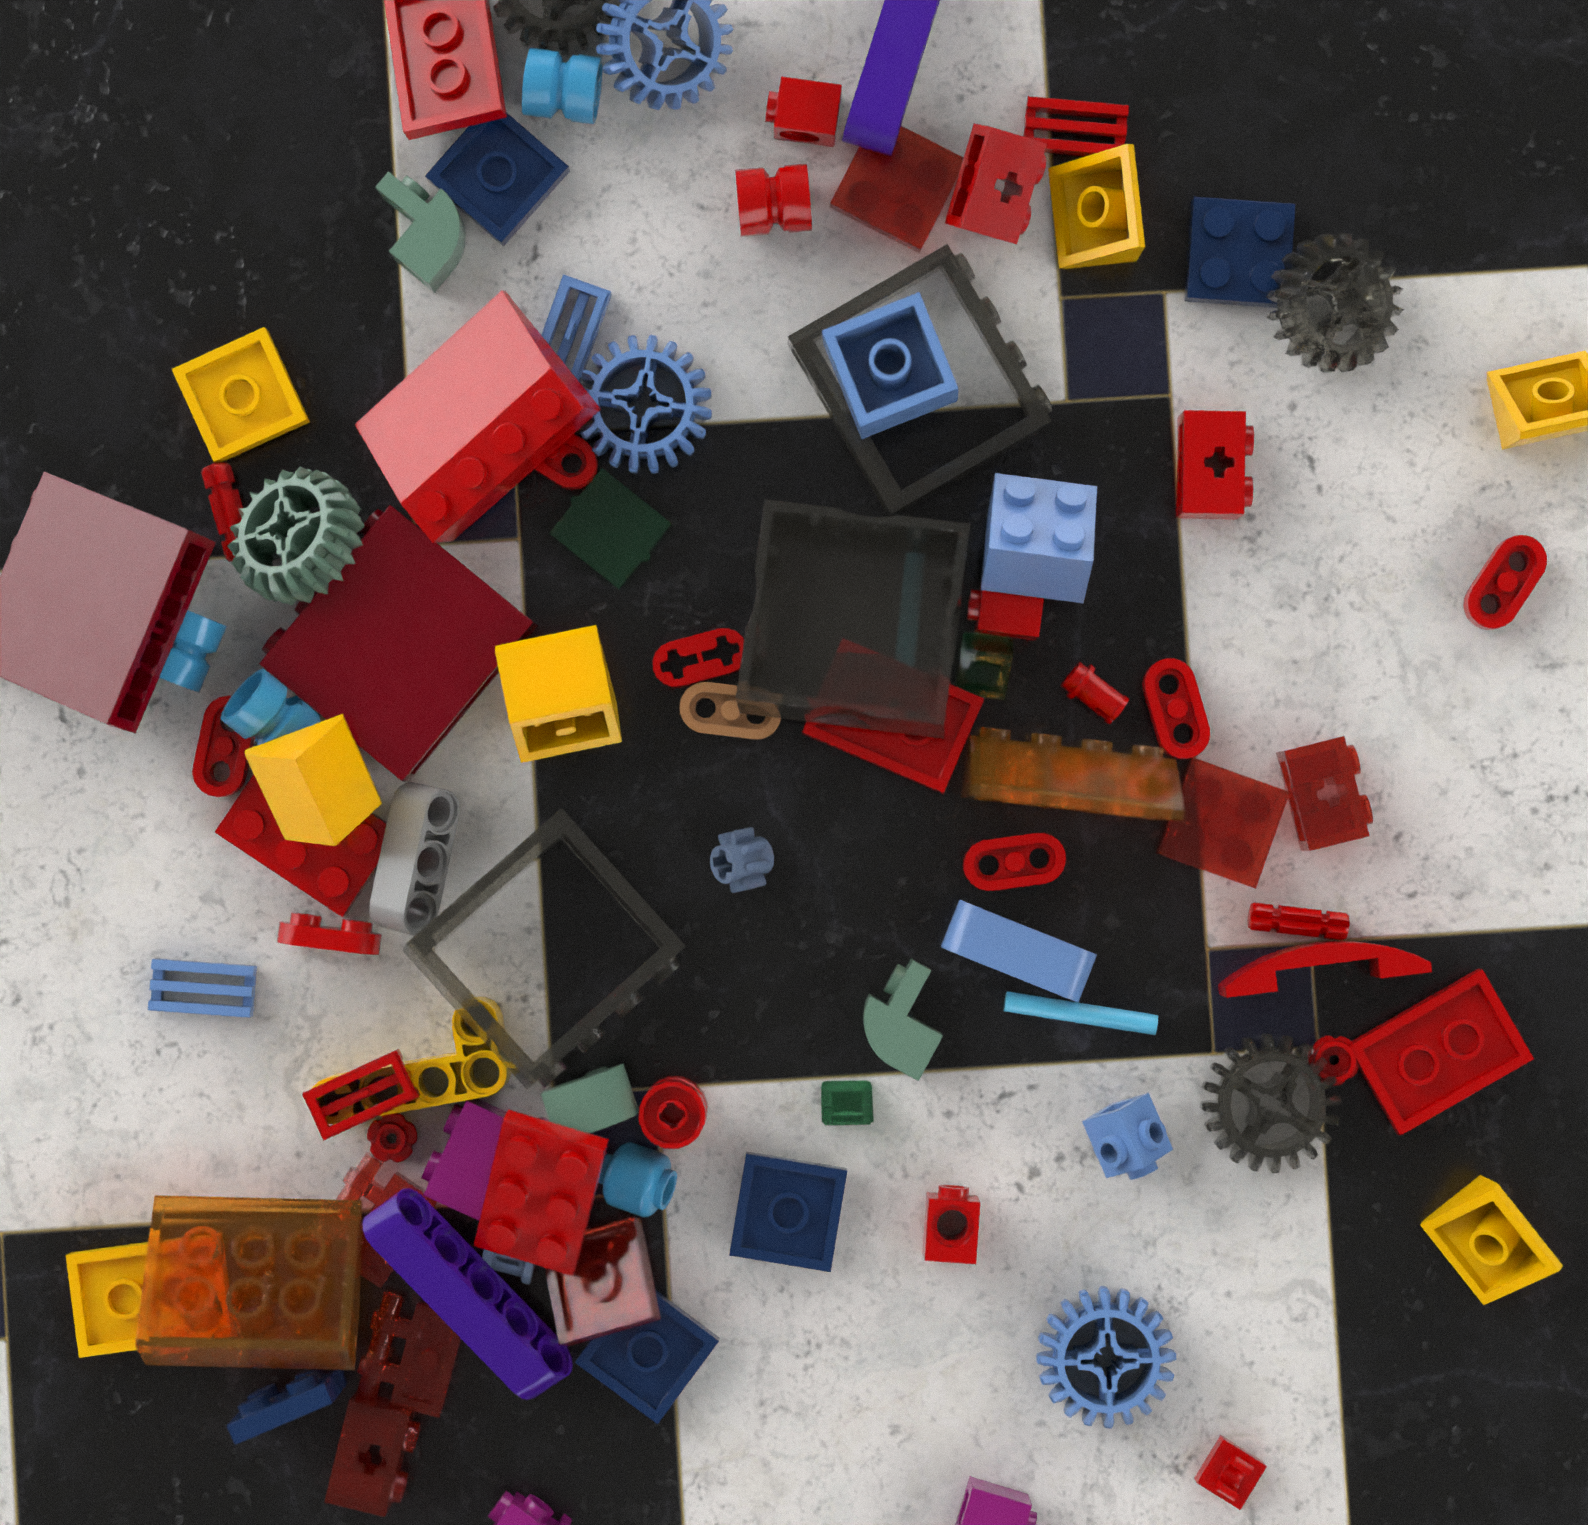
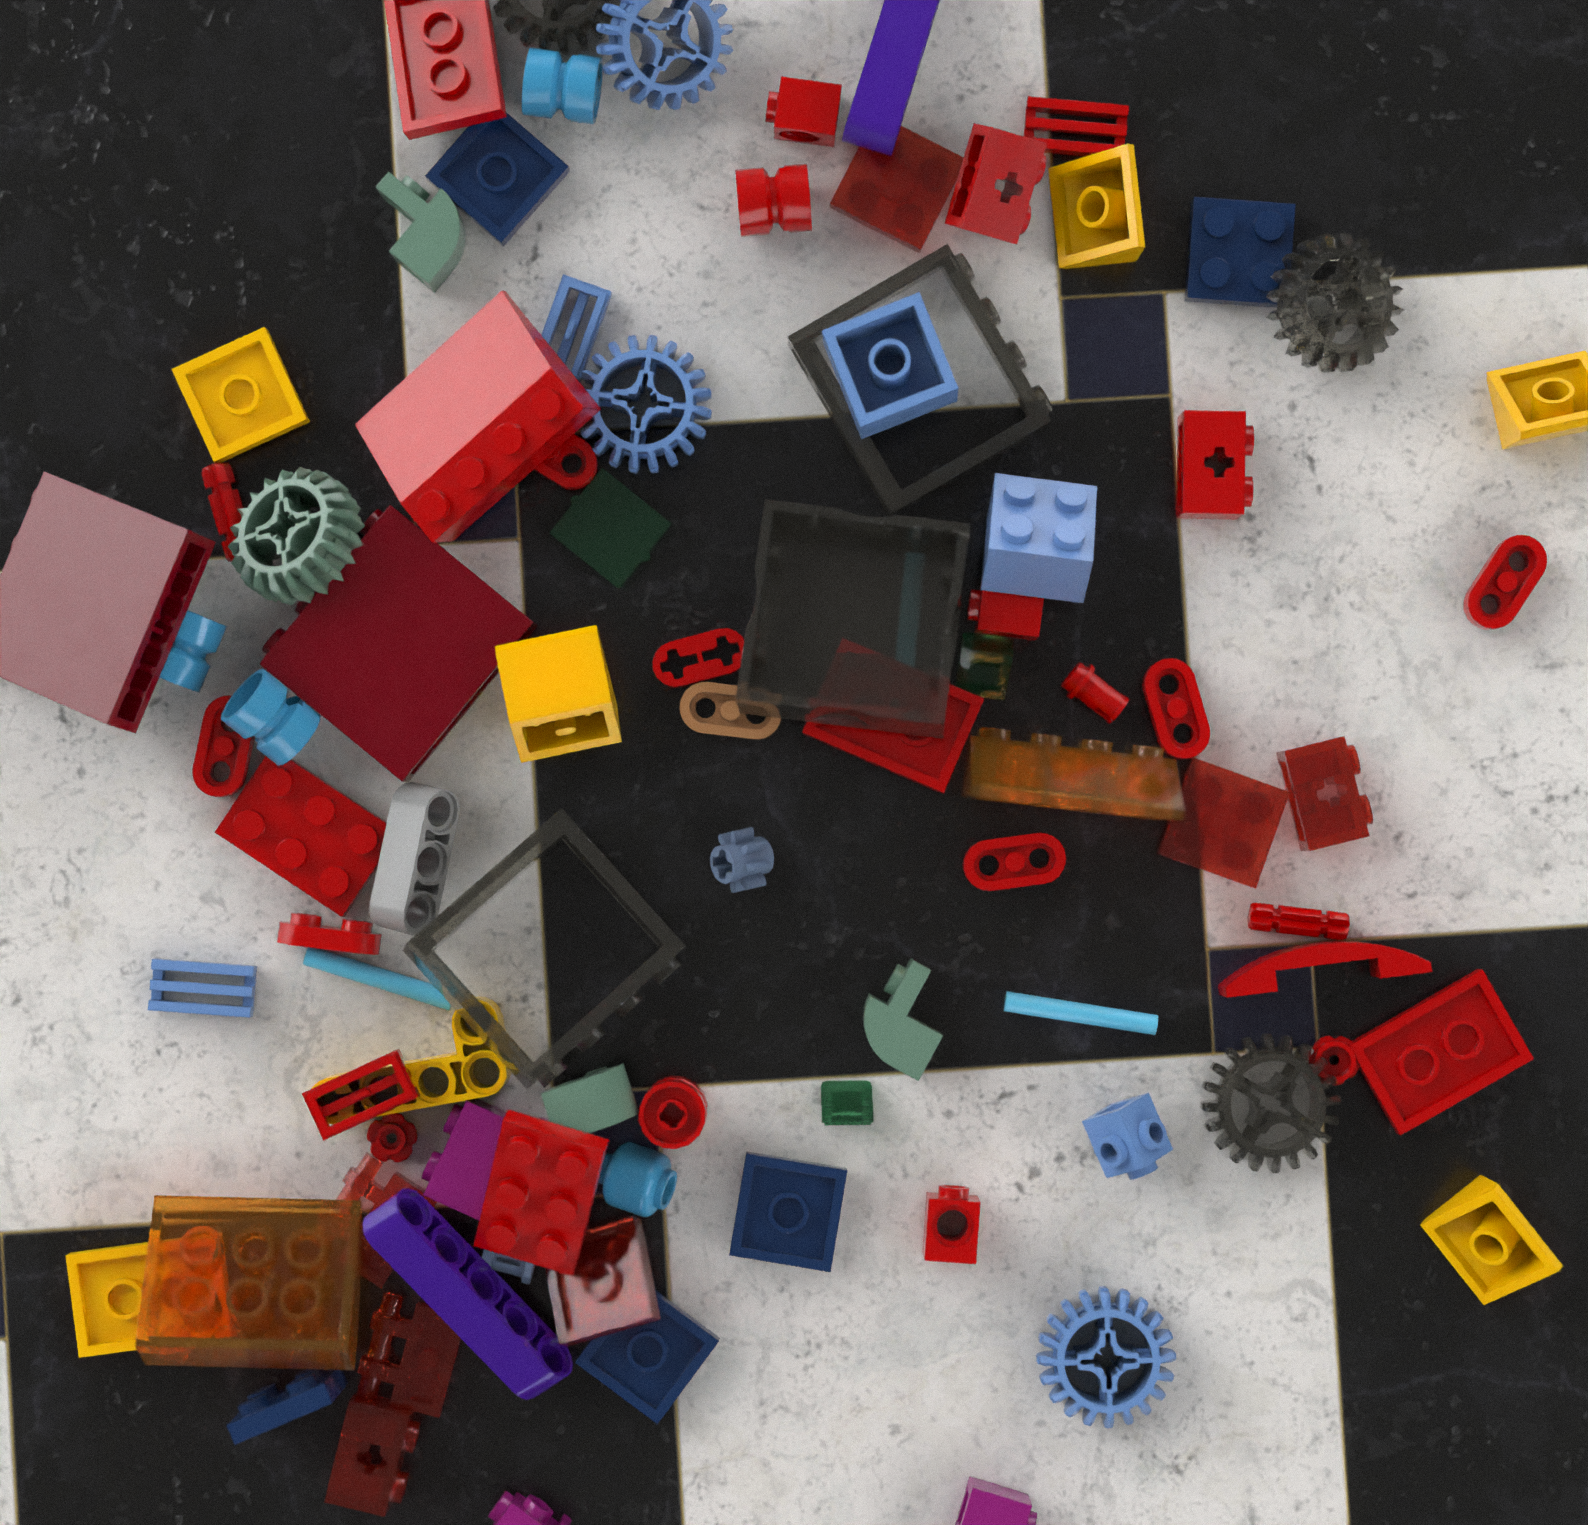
yellow slope [245,714,382,846] -> none
medium blue beam [941,899,1097,1002] -> none
red tile [1194,1435,1267,1510] -> none
none -> medium azure bar [303,947,456,1011]

